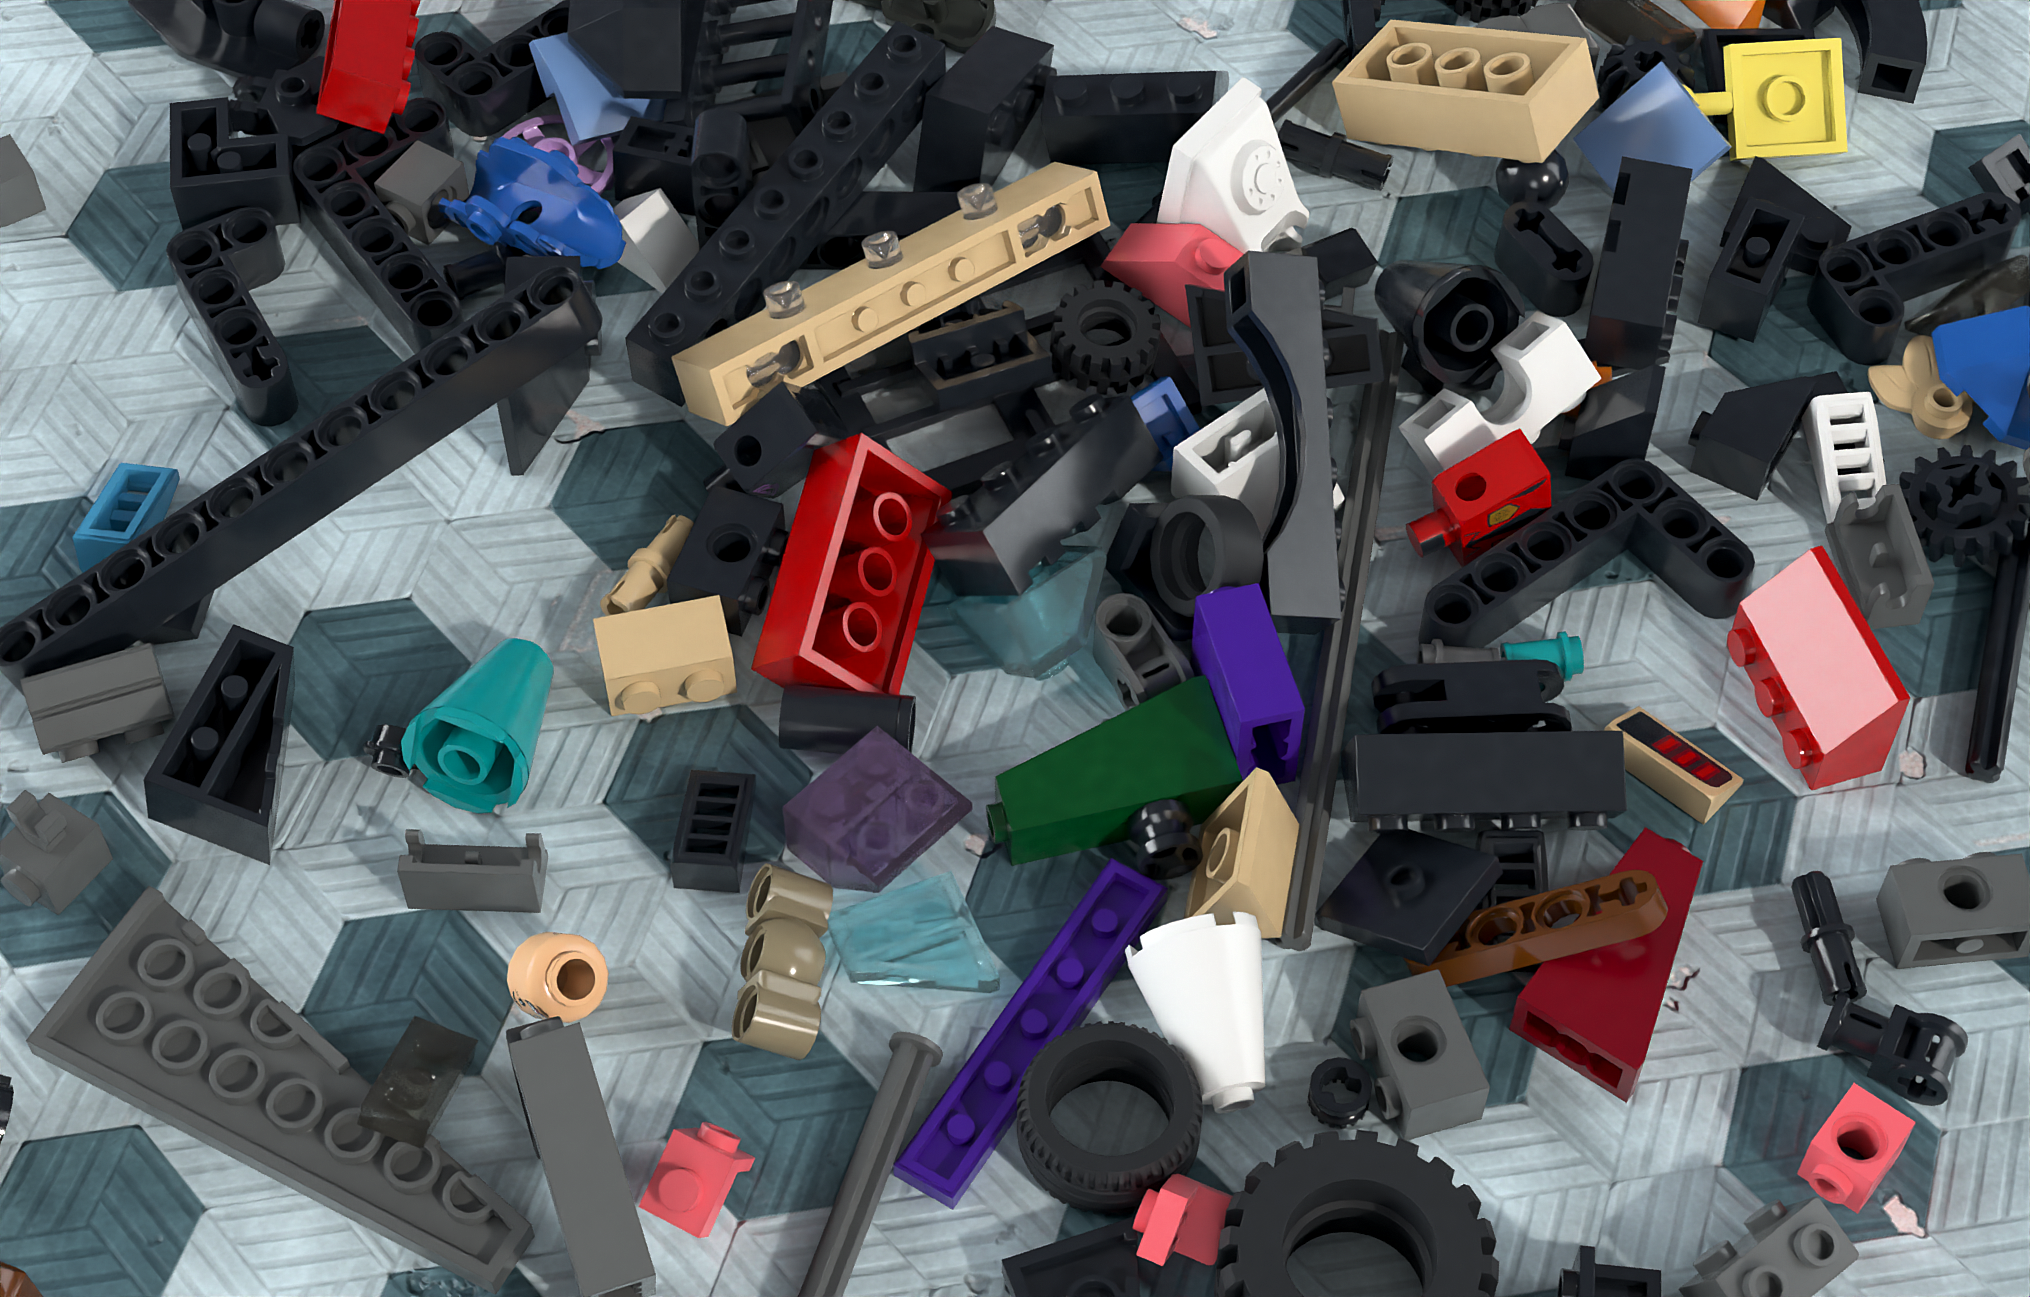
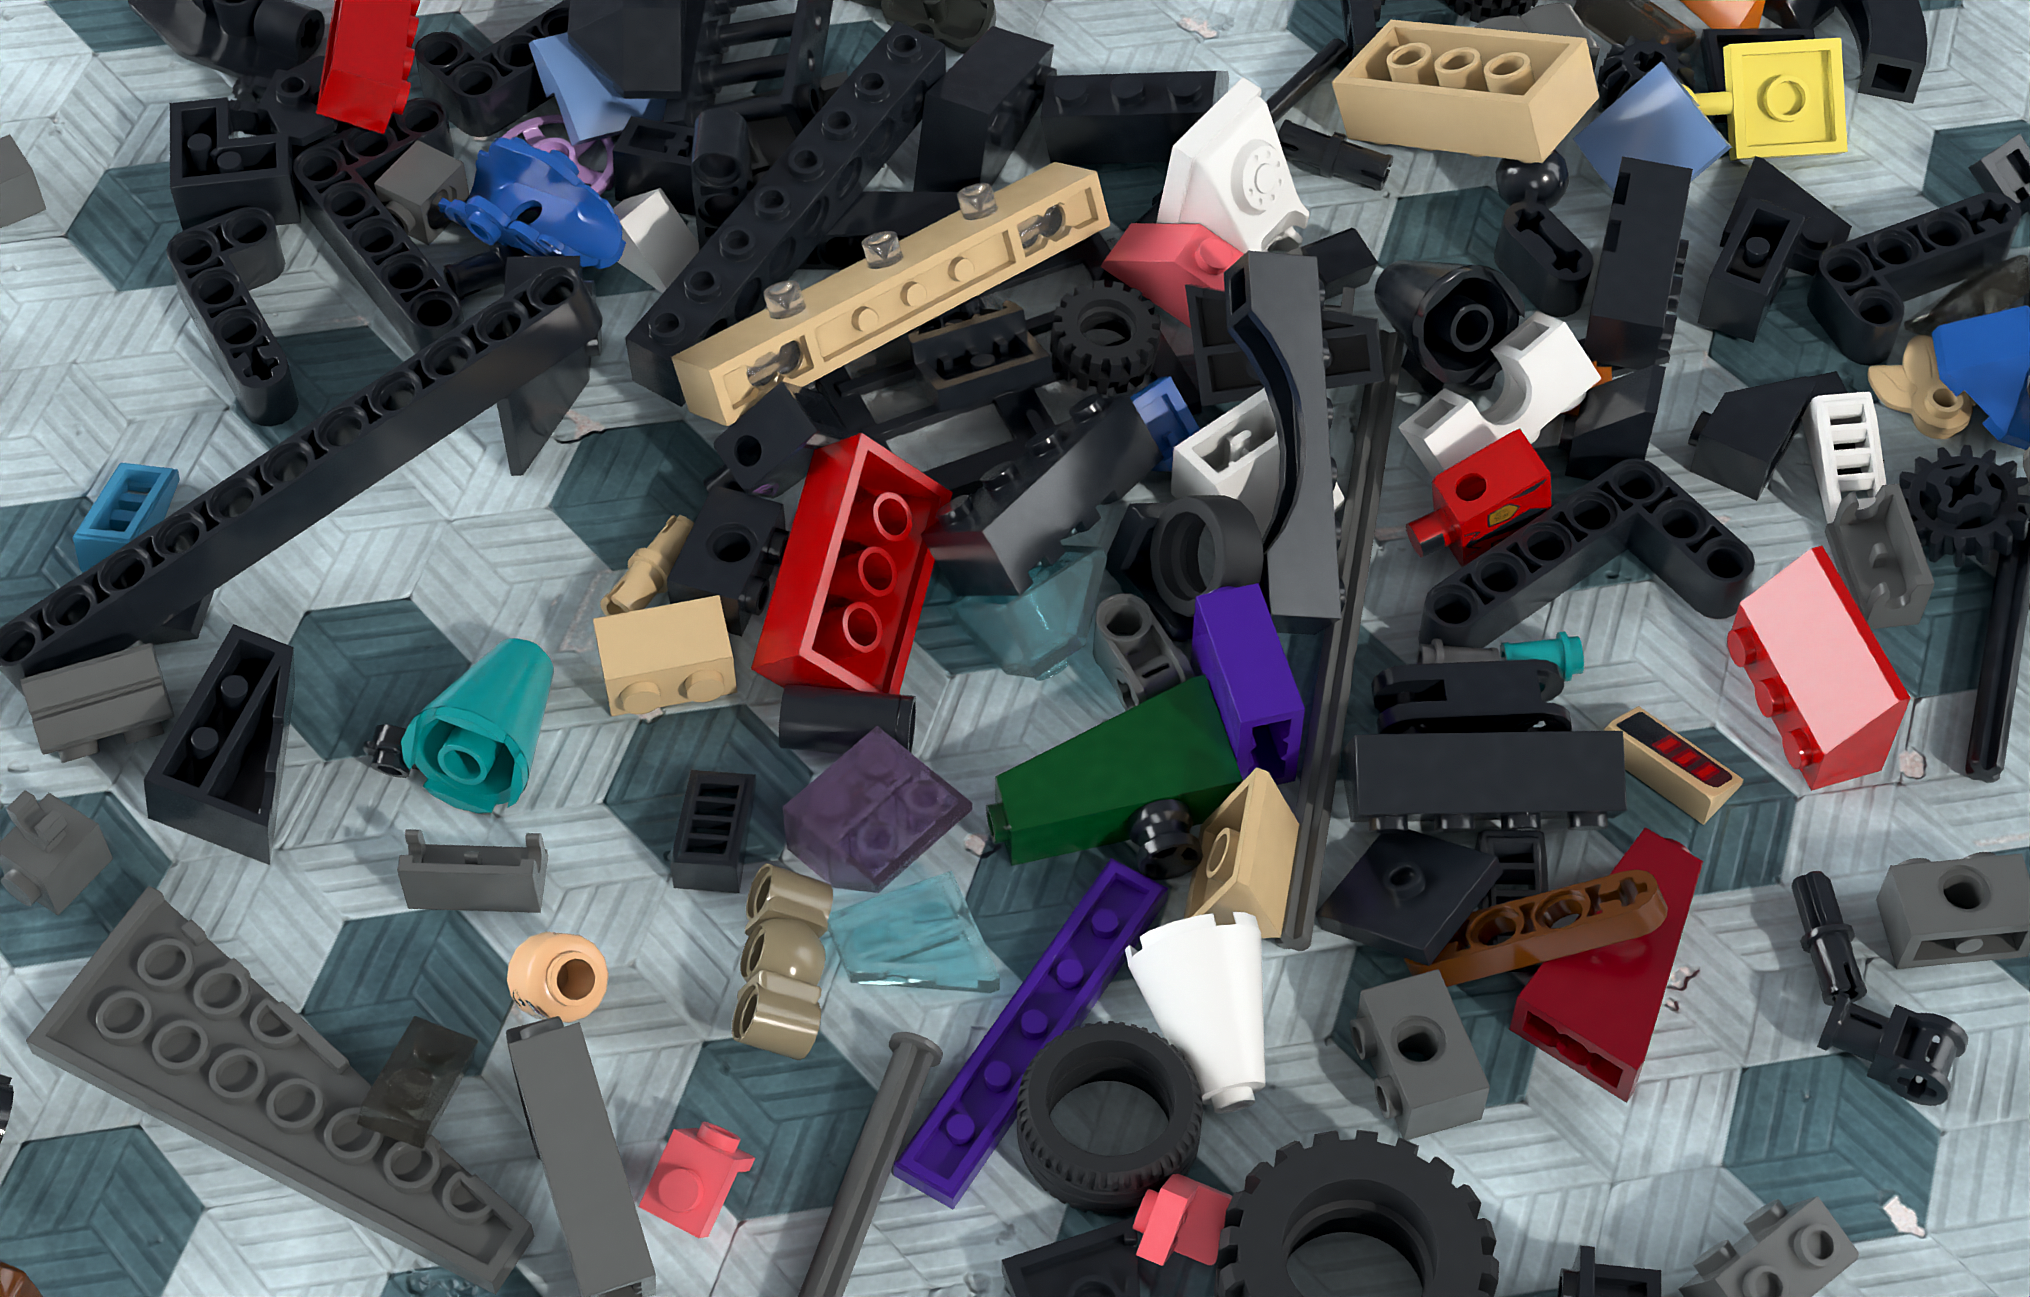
black bush [1307,1057,1372,1129] -> none
coral brick [1797,1083,1916,1214] -> none

